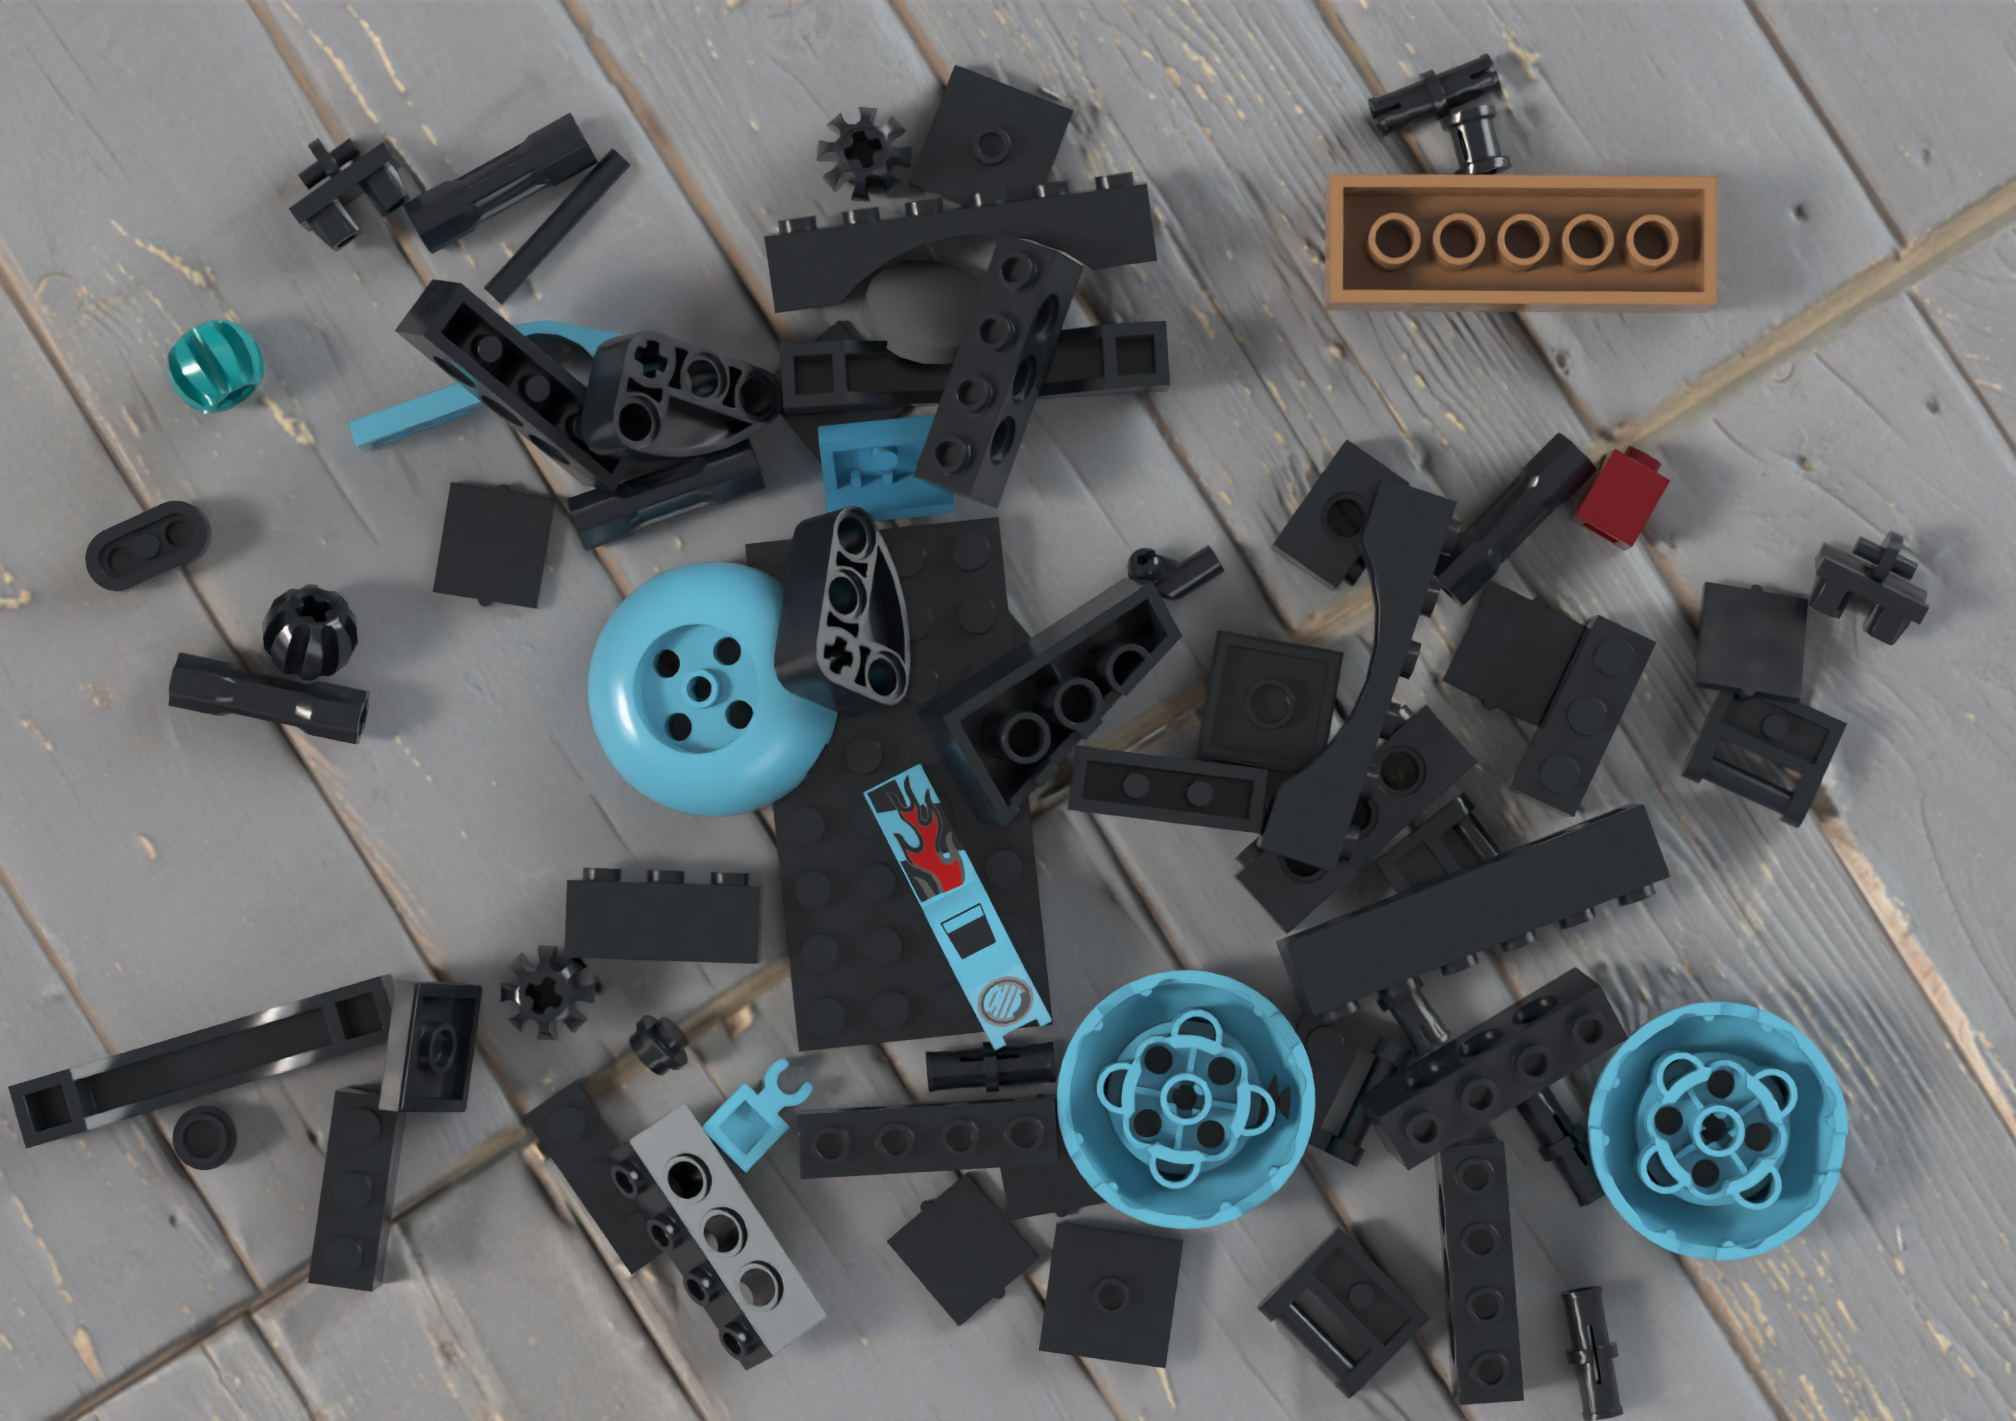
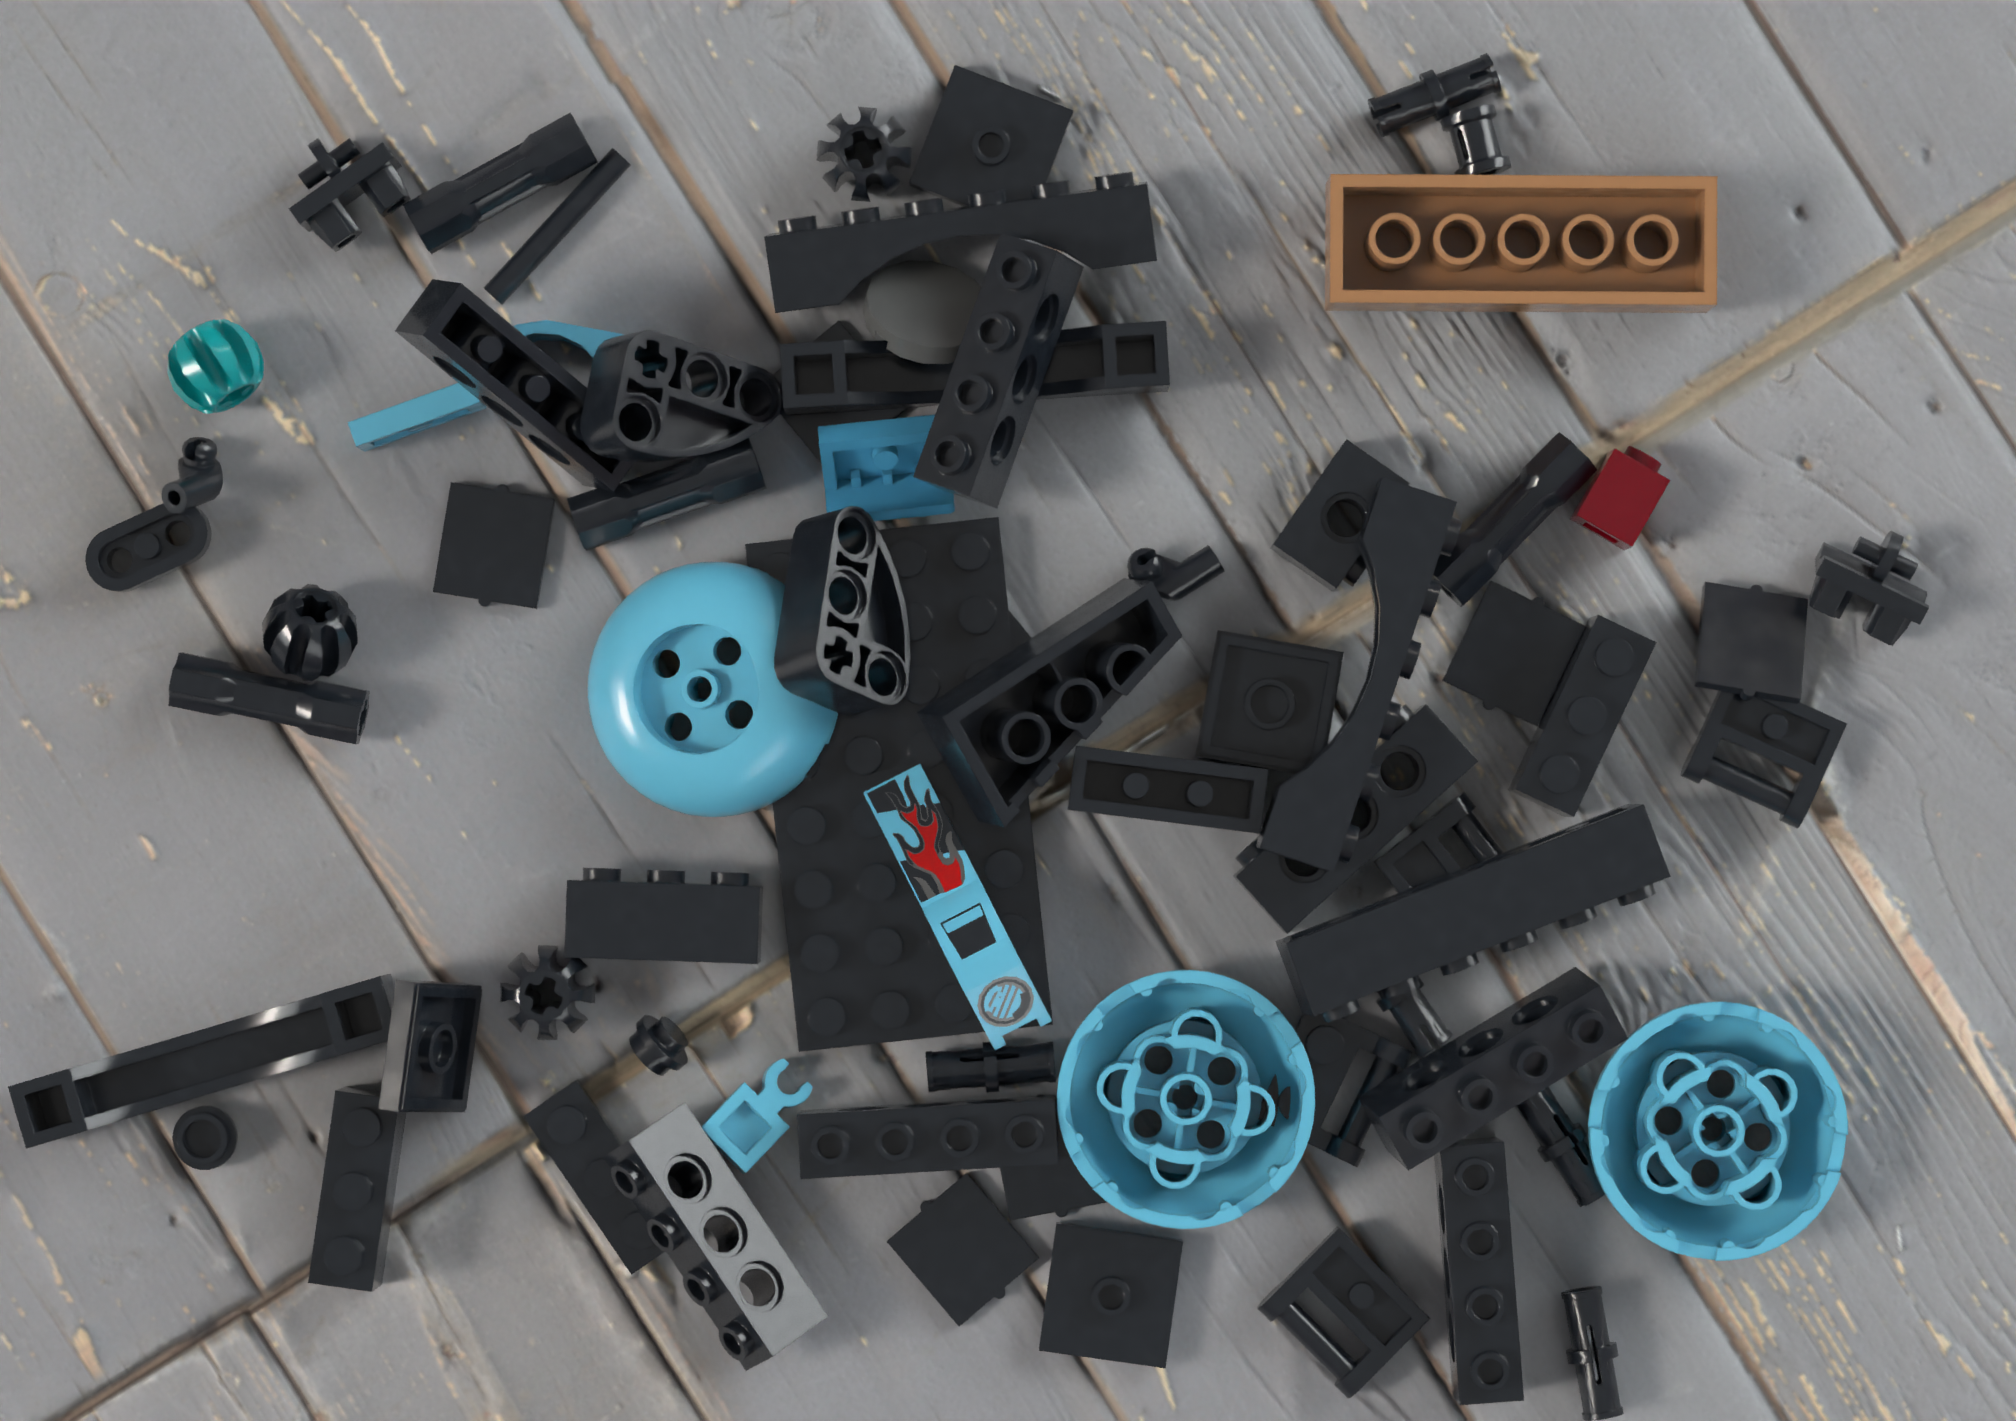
none -> black arm [161,437,223,514]

